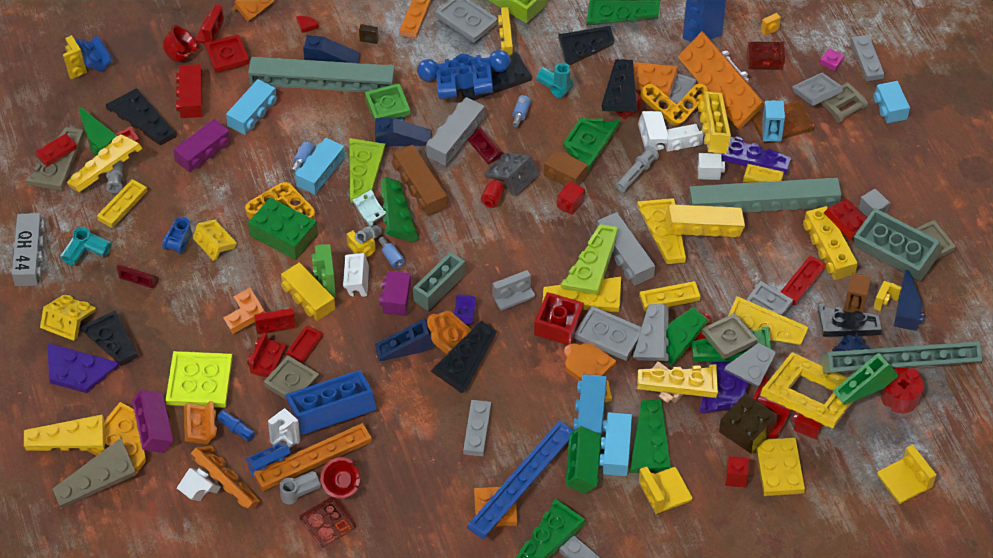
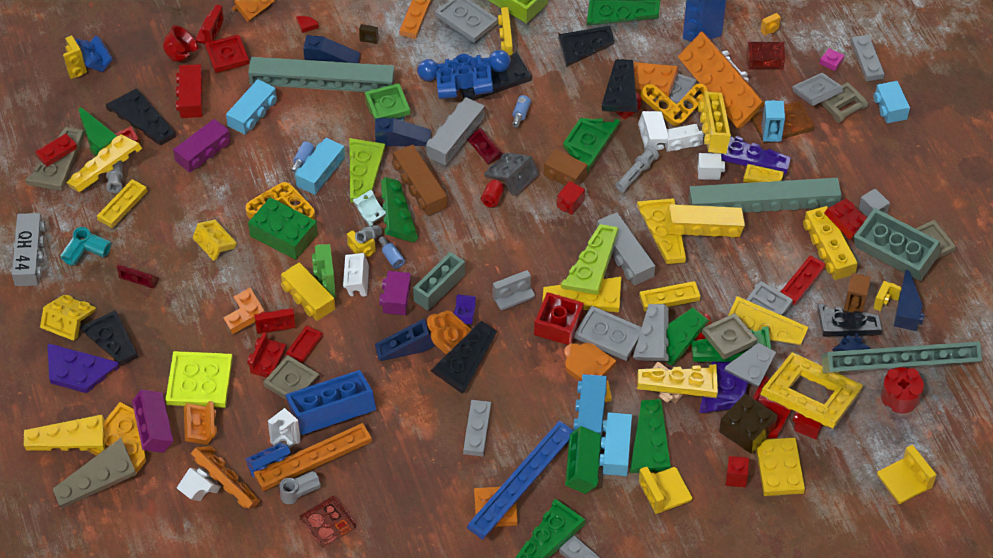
blue piece [162,217,192,254] -> none
blue pin [217,410,256,442] -> none
red helmet [320,457,361,498] -> none
teal piece [536,63,574,98] -> none
green slope [833,353,899,405] -> none

